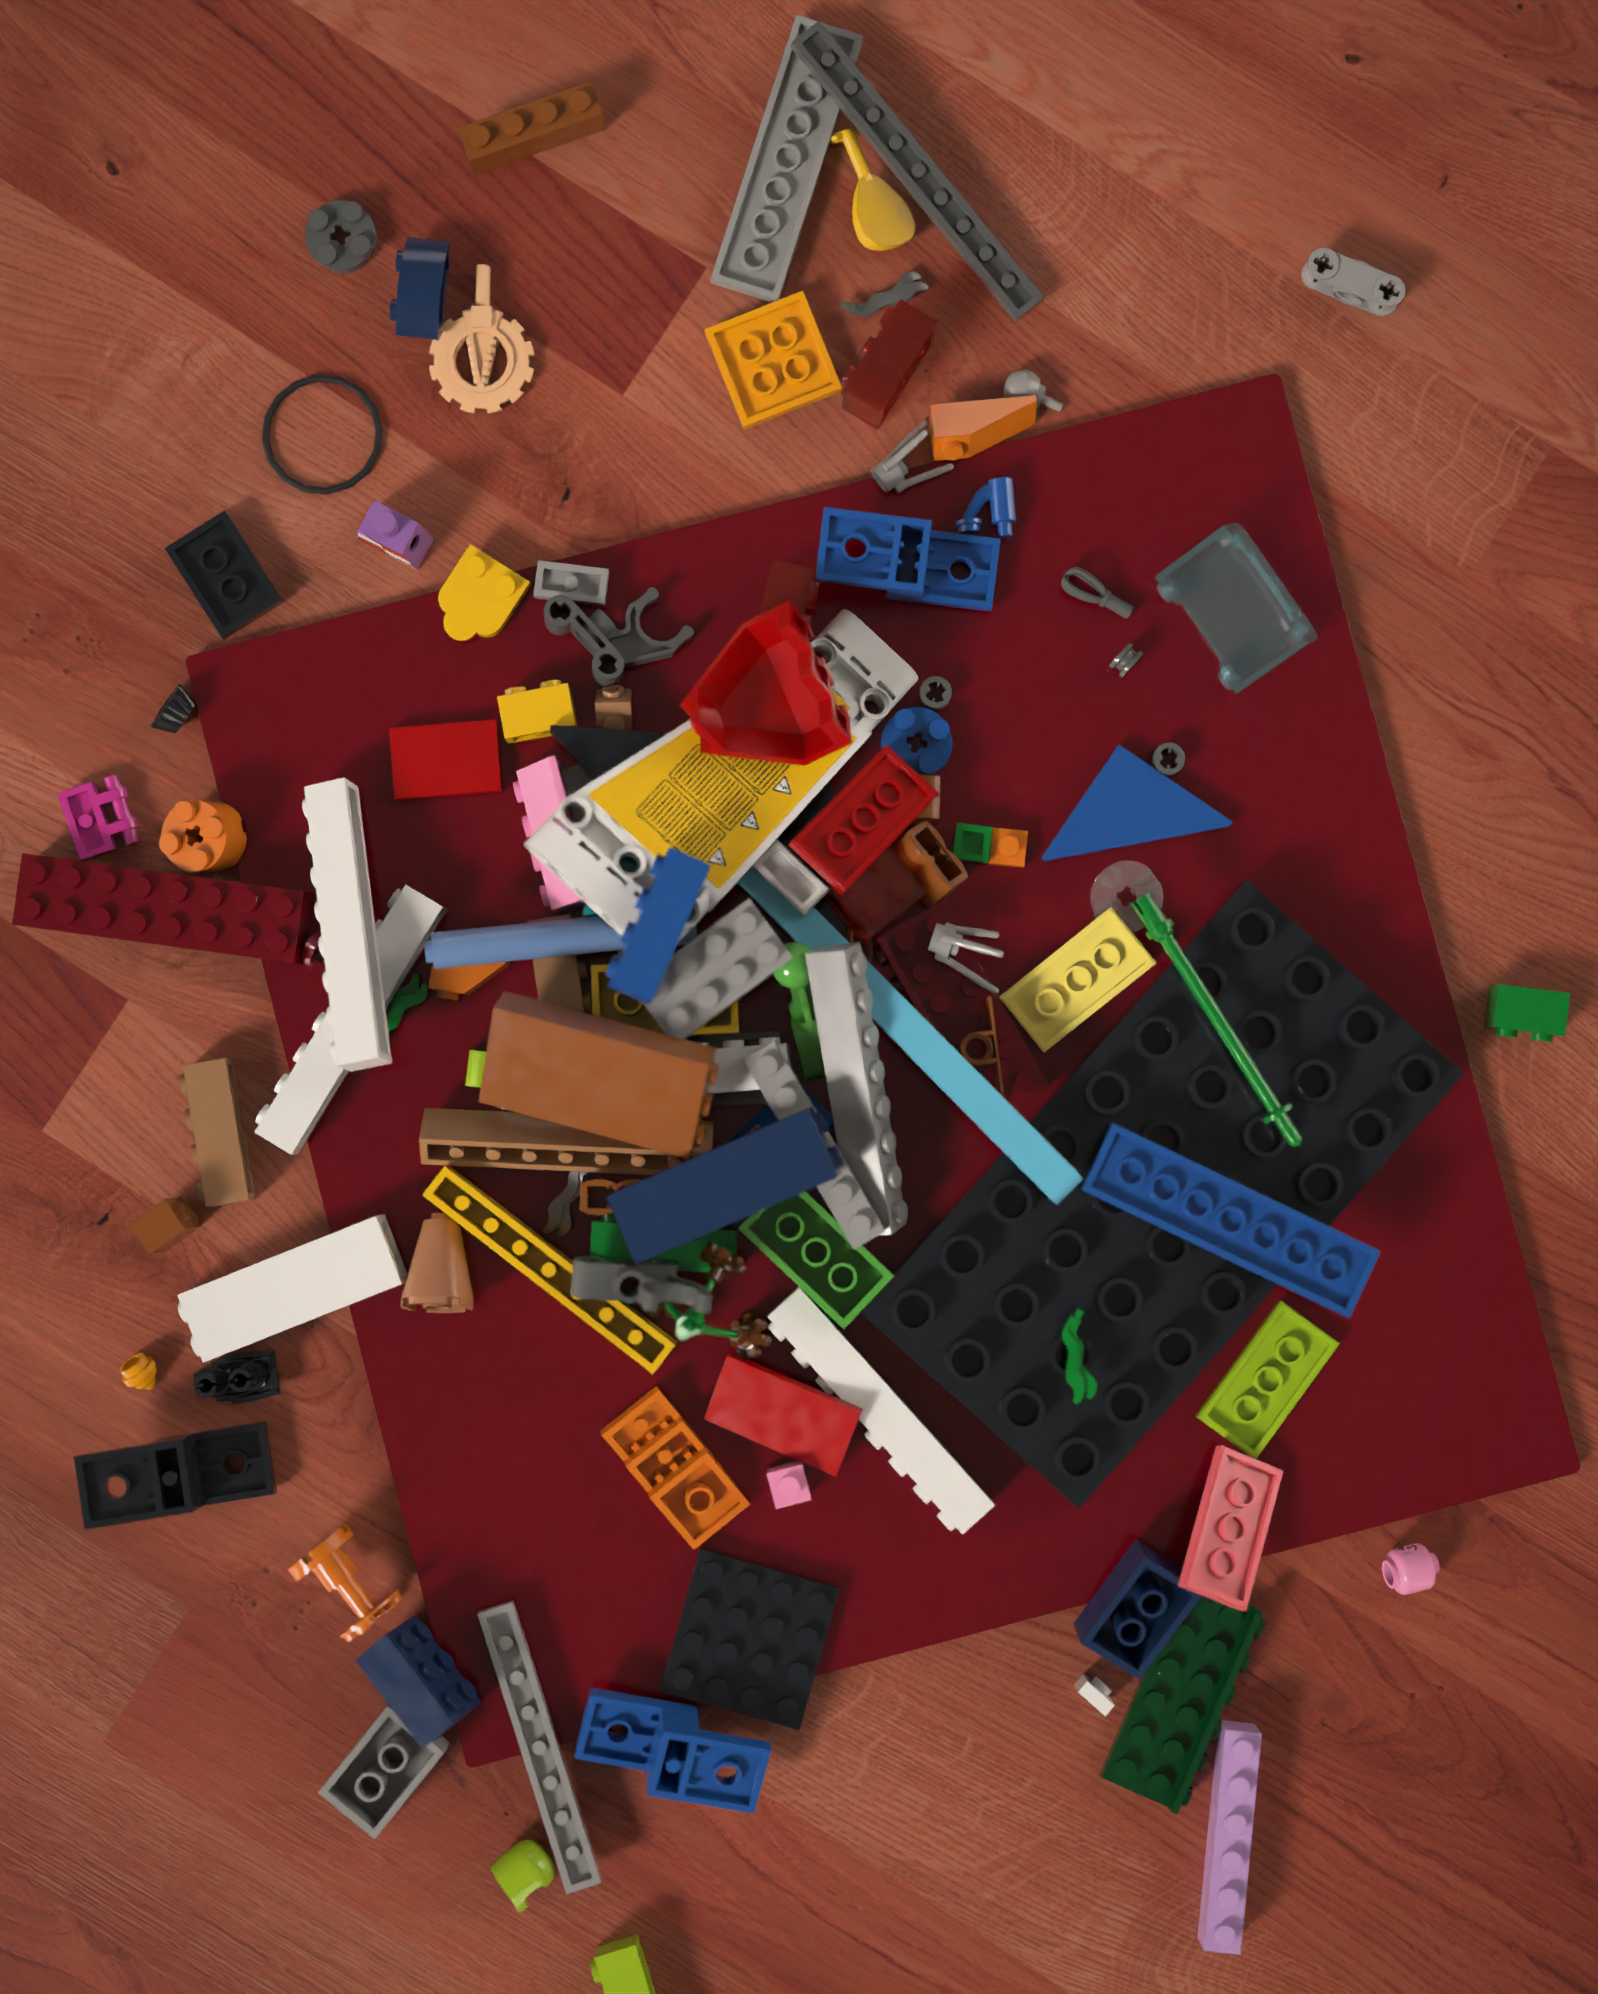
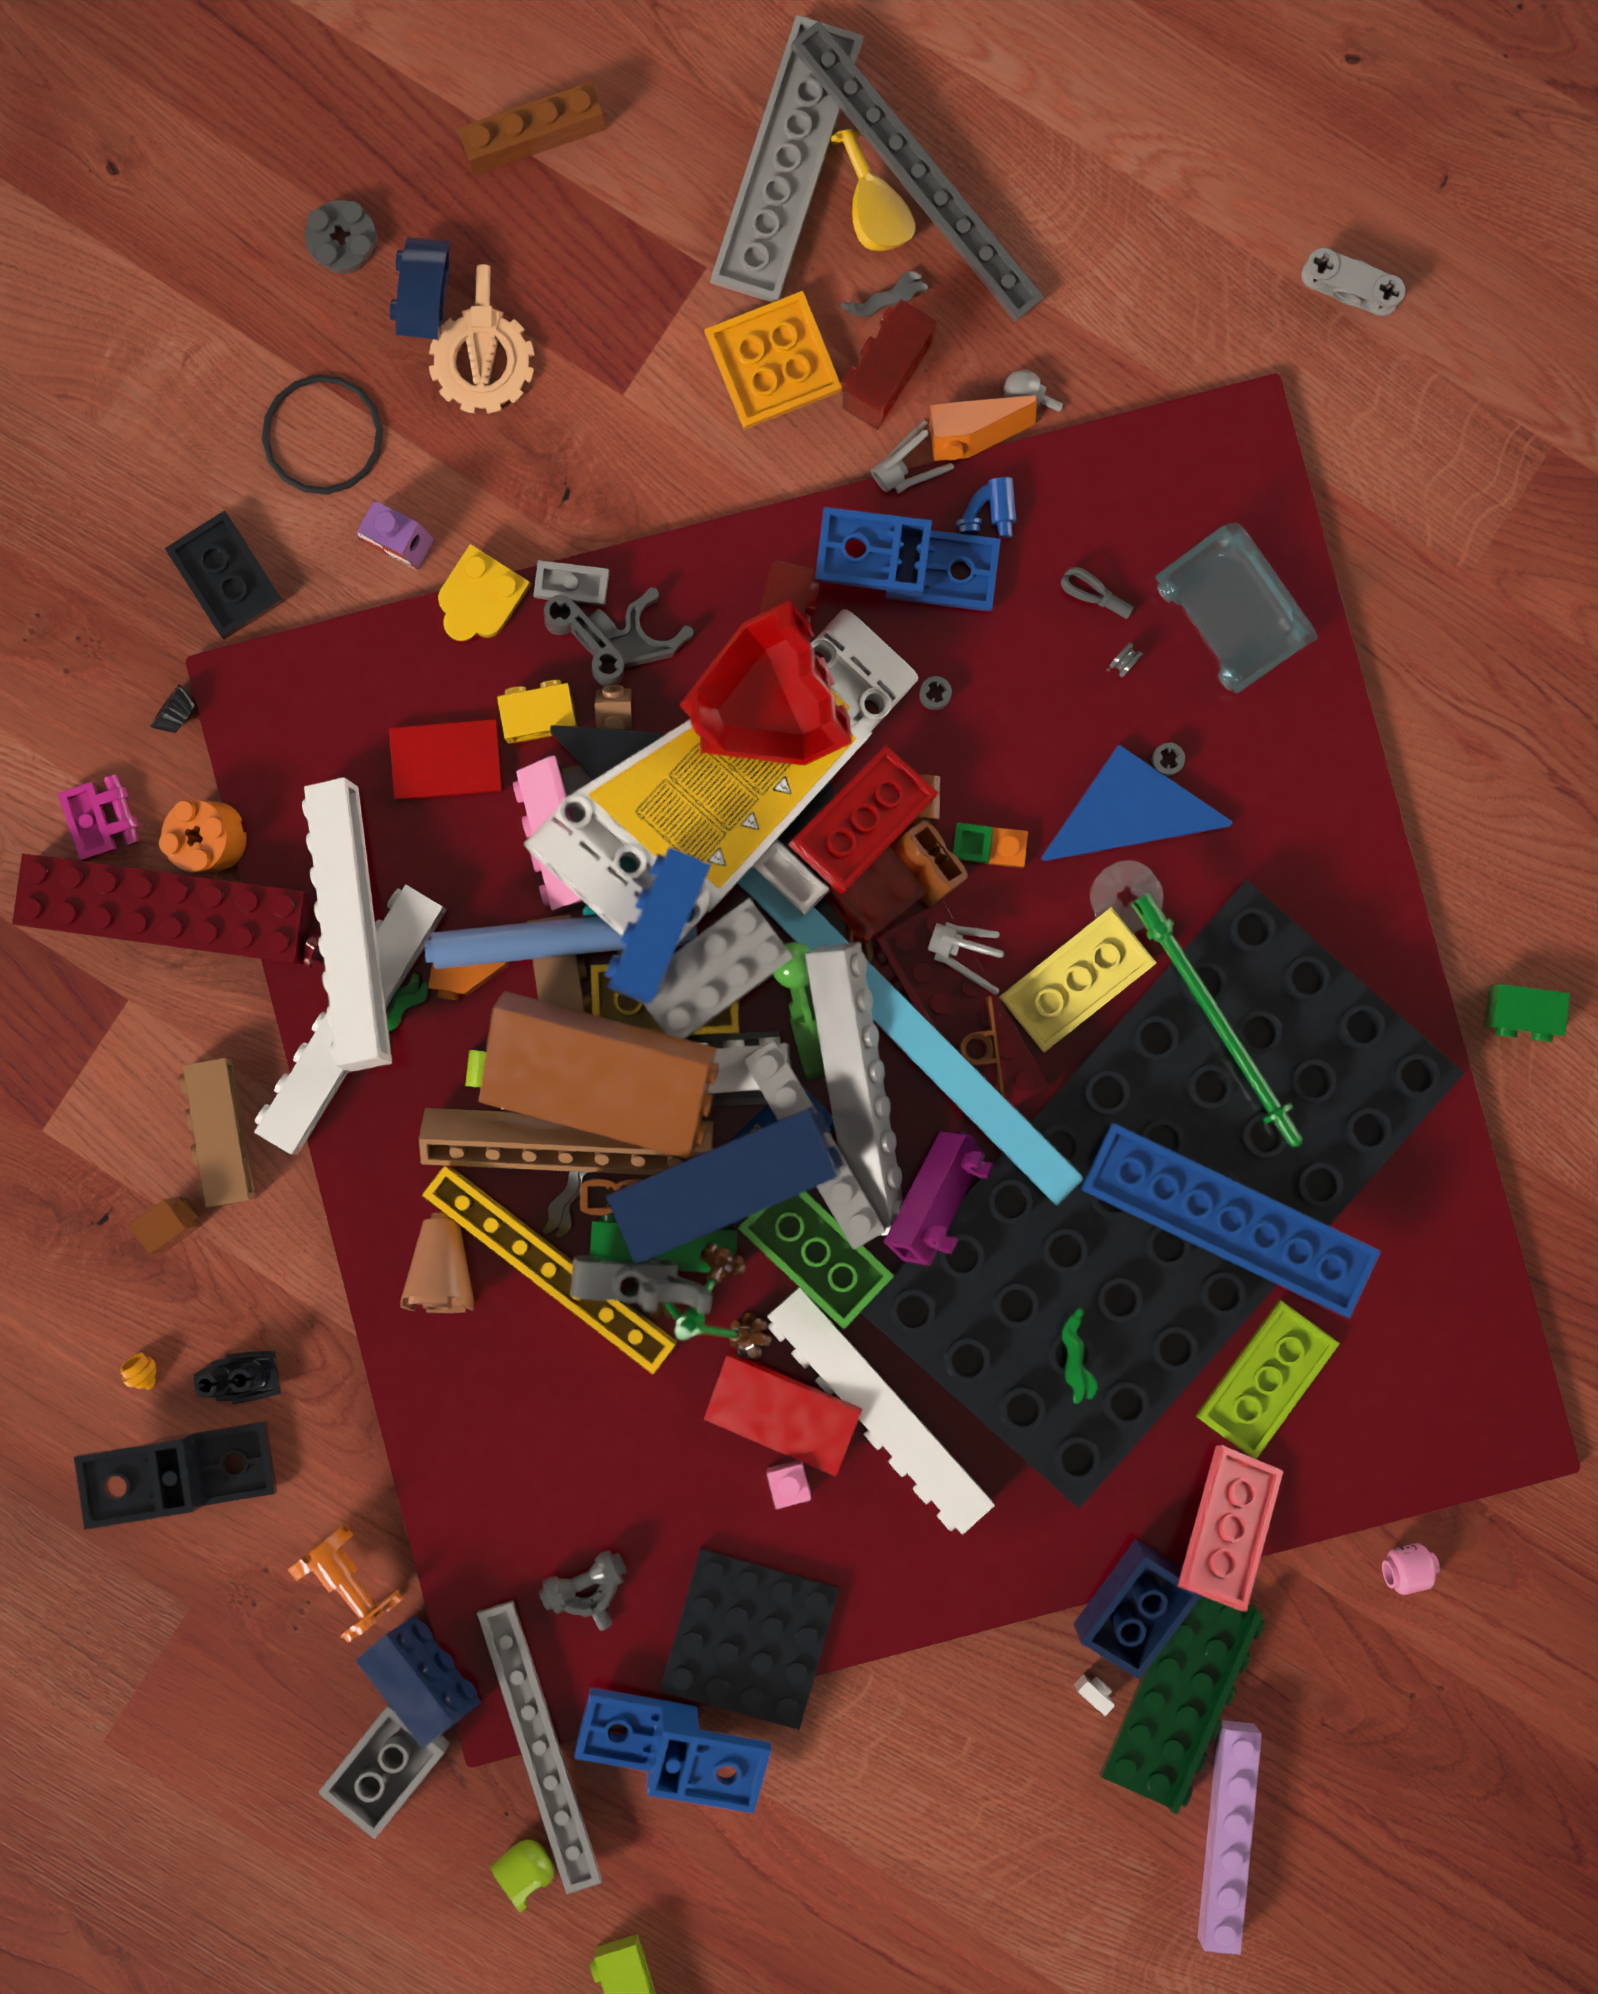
white brick [177,1214,408,1362] -> none
orange slope [600,1386,750,1550] -> none
blue plate [881,707,953,775] -> none
none -> dark grey piece [539,1549,627,1630]
none -> magenta brick [883,1131,995,1265]

